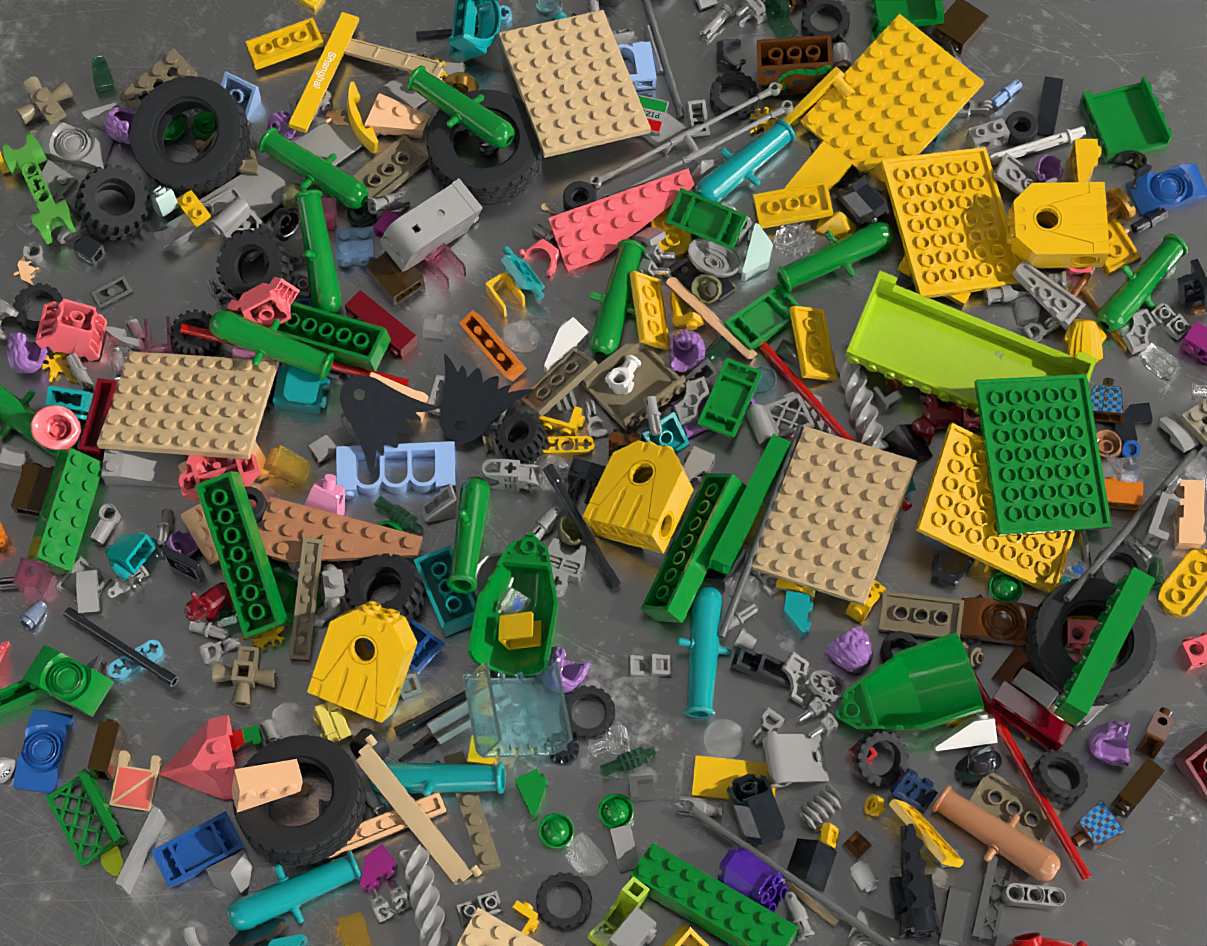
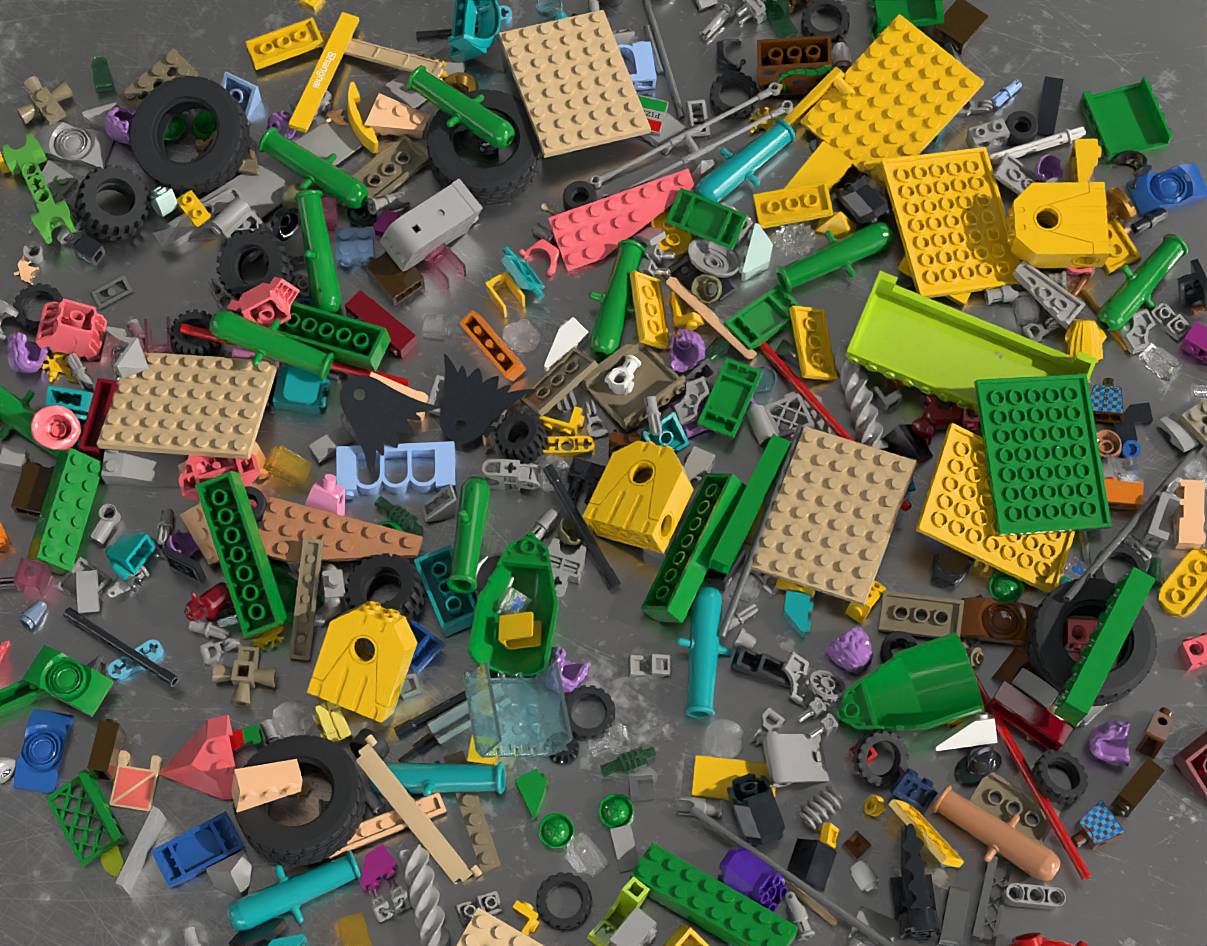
none -> light grey slope [114,337,149,378]

